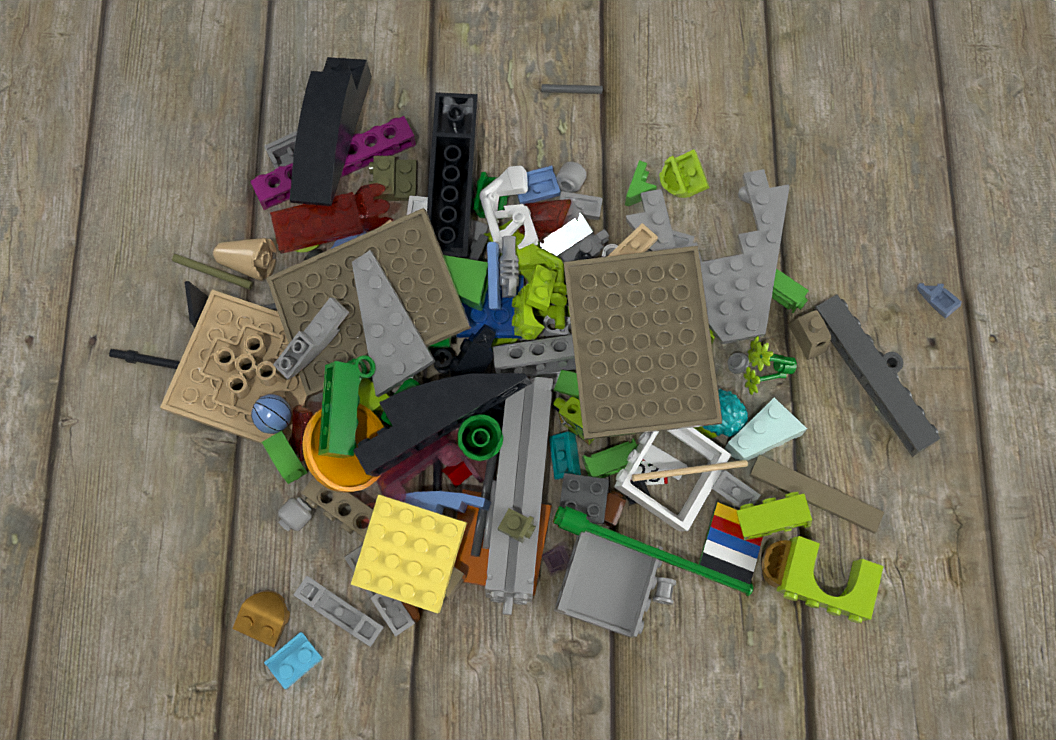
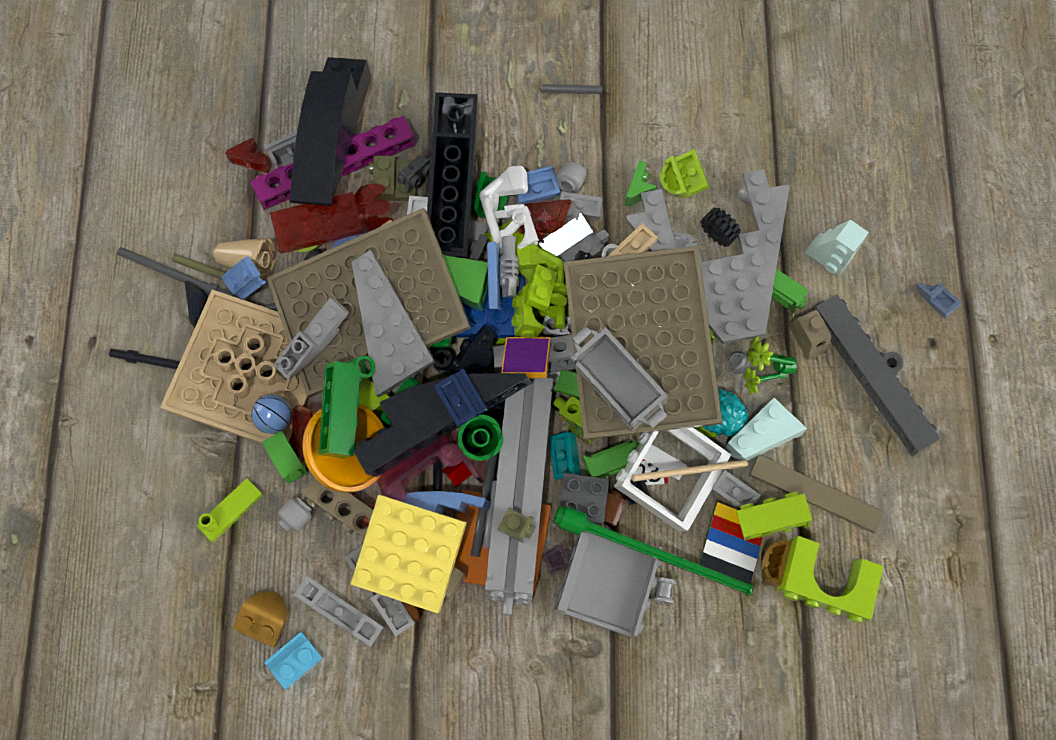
none -> dark grey bar [117,247,234,297]
none -> lime piece [196,478,263,543]
none -> medium blue plate [221,256,266,300]
none -> clear red slope [225,138,271,173]
none -> dark grey hinge [396,155,431,193]
none -> dark blue plate [434,369,488,427]
none -> dark purple tile [501,337,551,378]
none -> light grey container [571,326,668,432]
none -> black tyre [700,207,741,247]
none -> light aqua wedge [804,220,869,276]

